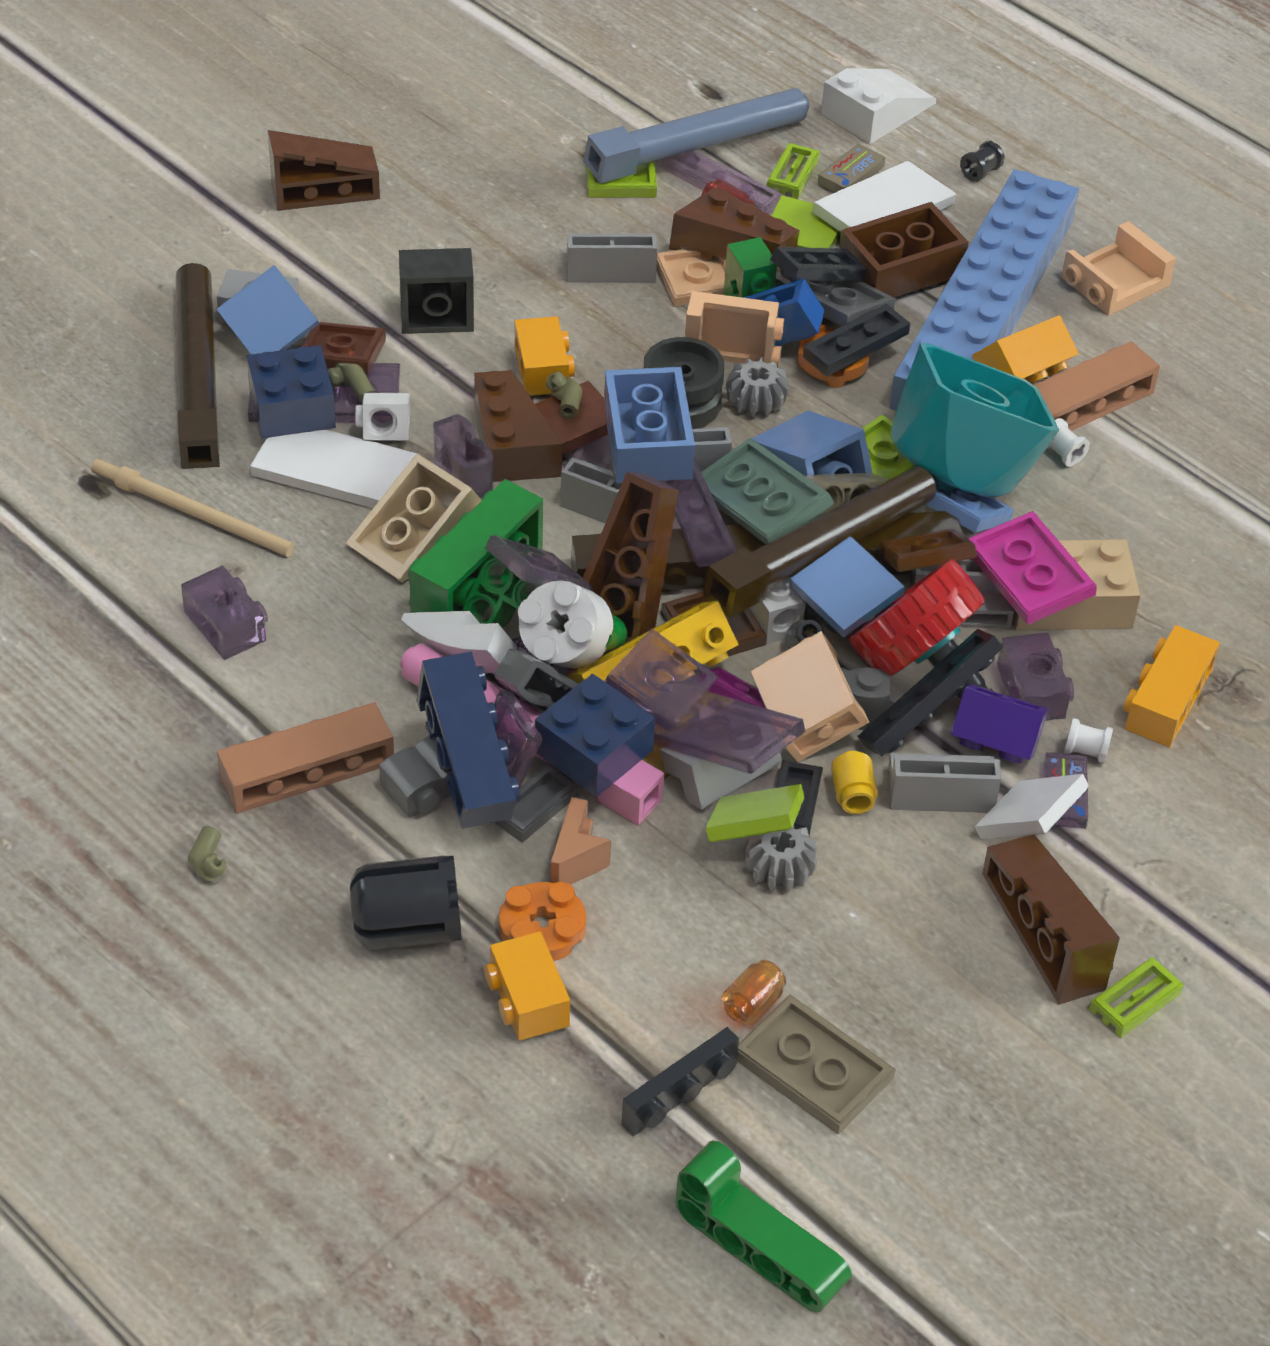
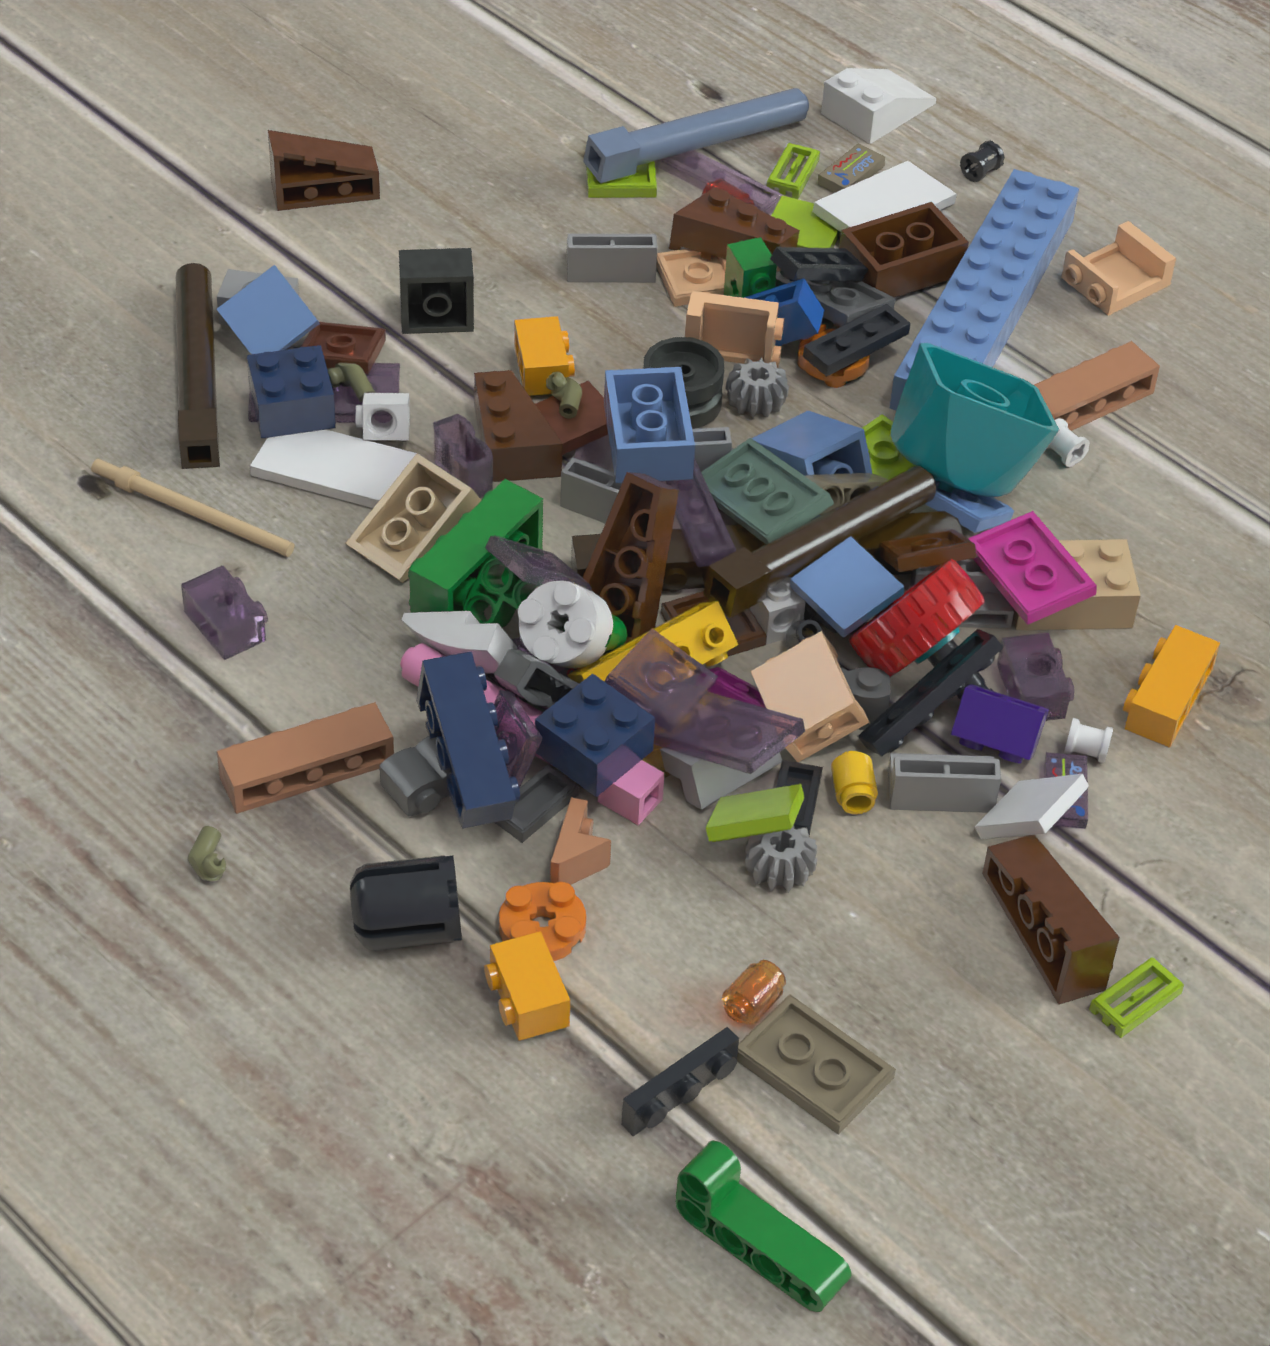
light orange brick [971,315,1079,384] -> none

